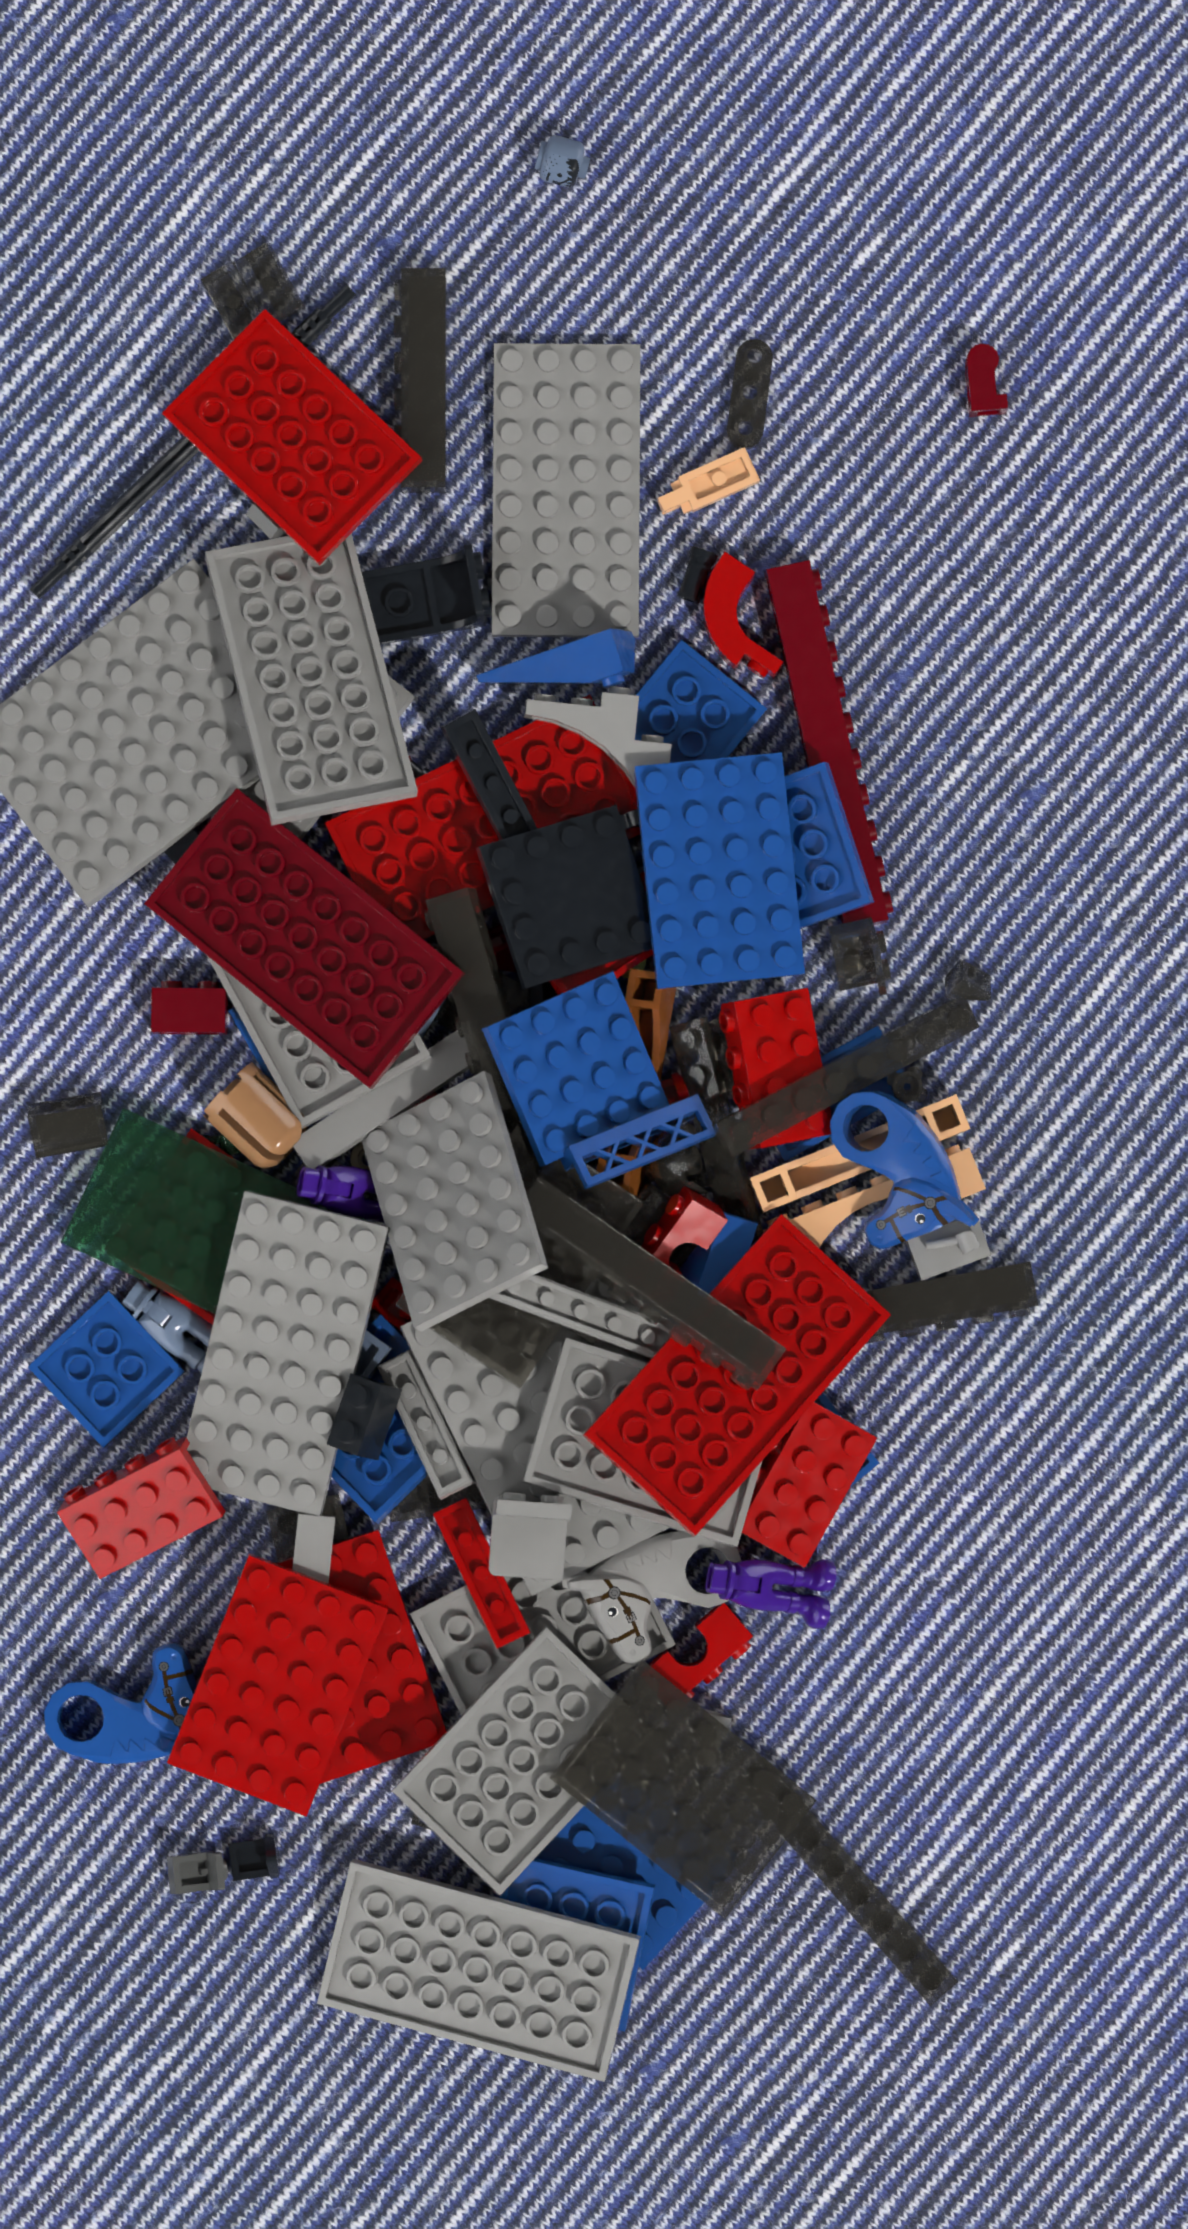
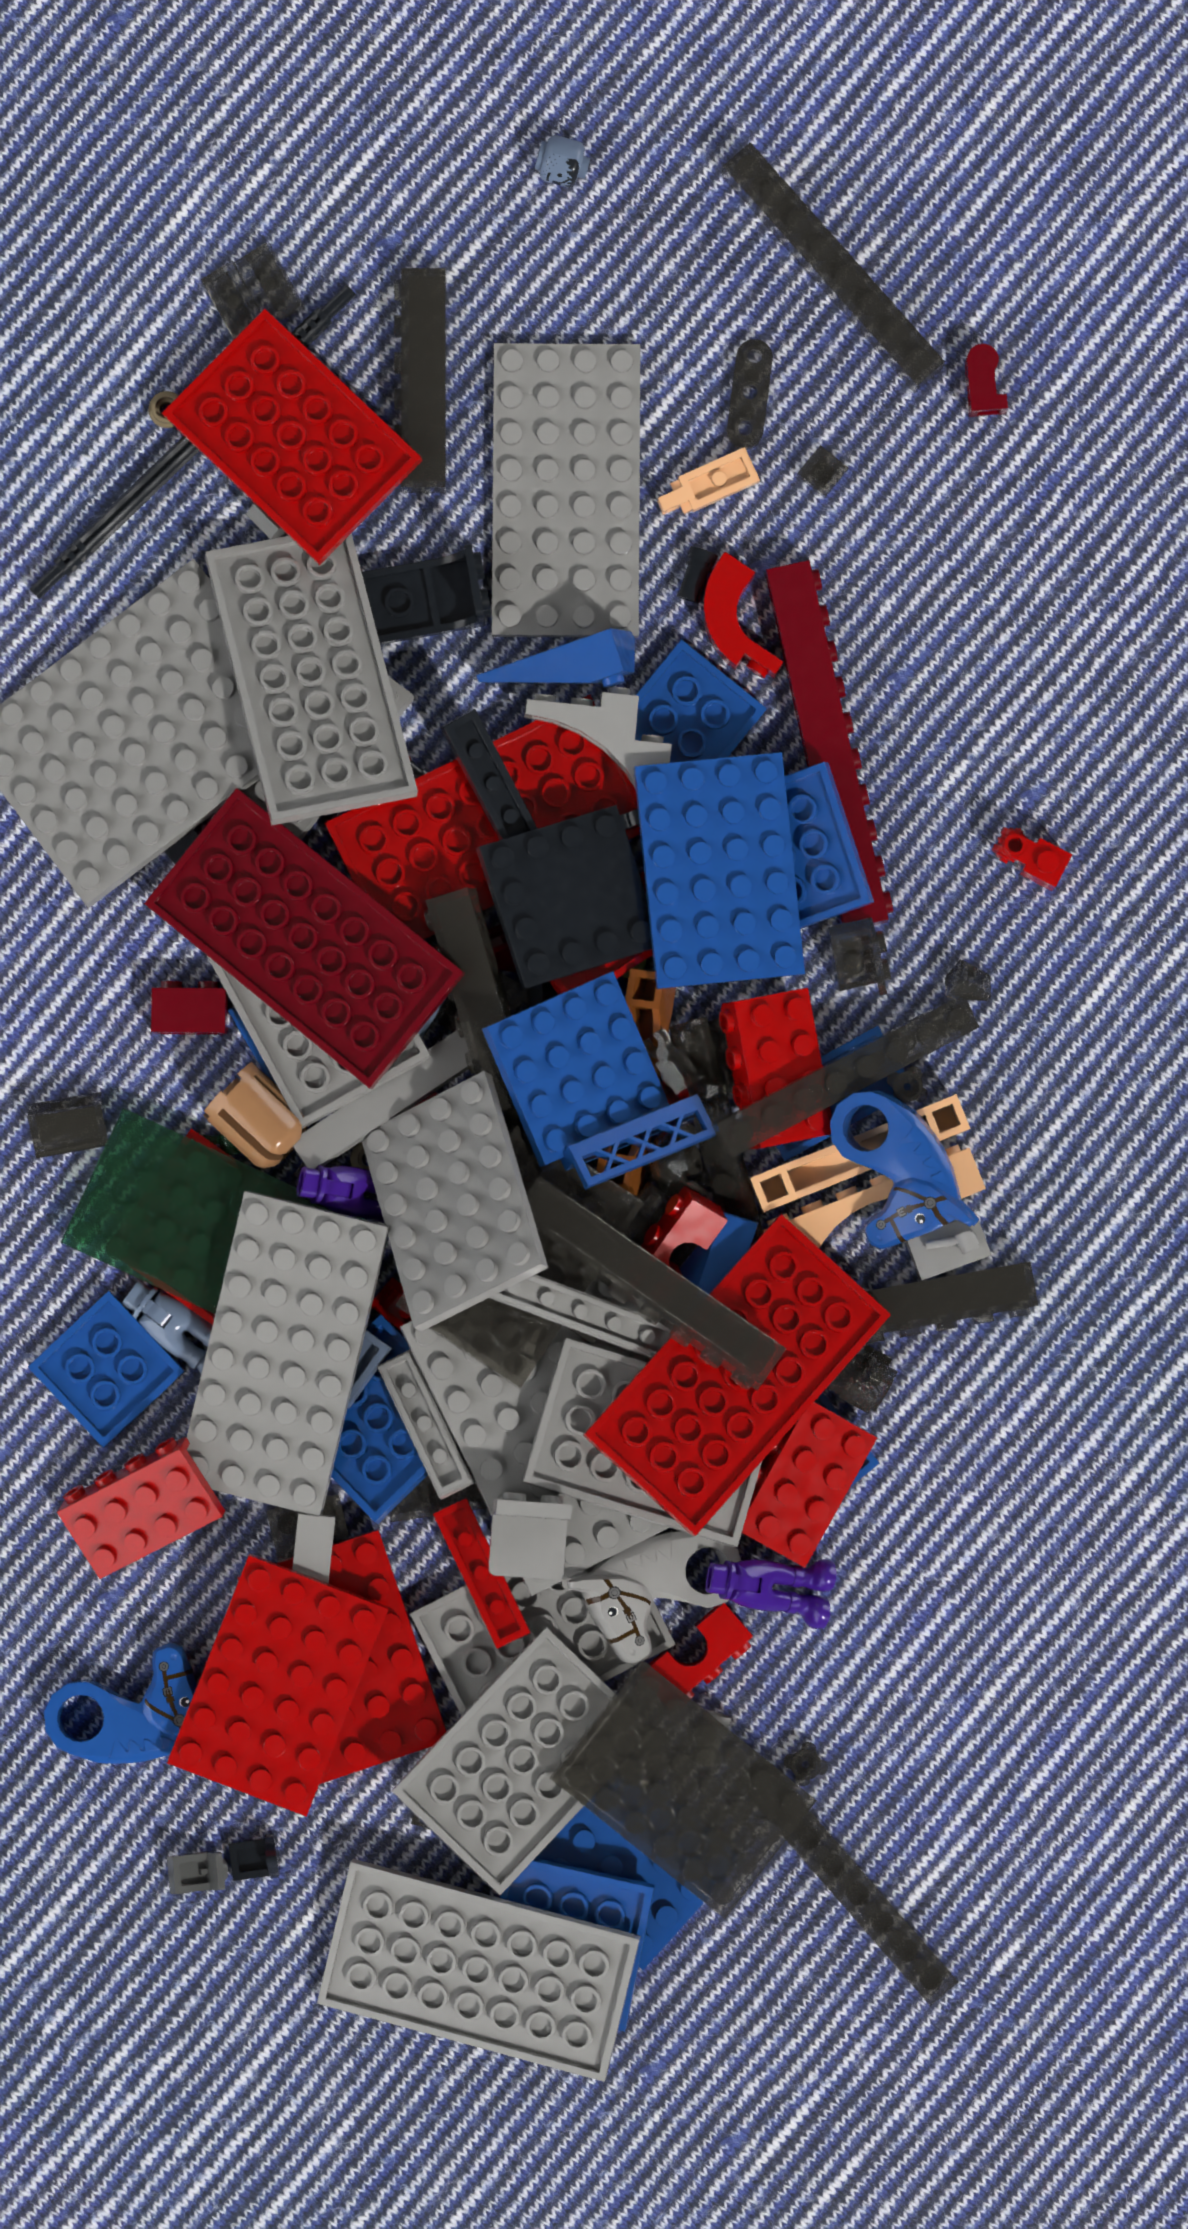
black brick [327,1373,402,1460] -> none
none -> dark tan plate [149,391,179,428]
none -> clear smoke plate [643,1028,702,1095]
none -> clear smoke brick [722,142,945,394]
none -> clear smoke plate [784,1742,828,1786]
none -> clear smoke plate [797,445,849,498]
none -> clear smoke hair [827,1344,898,1414]
none -> red brick [991,827,1073,891]

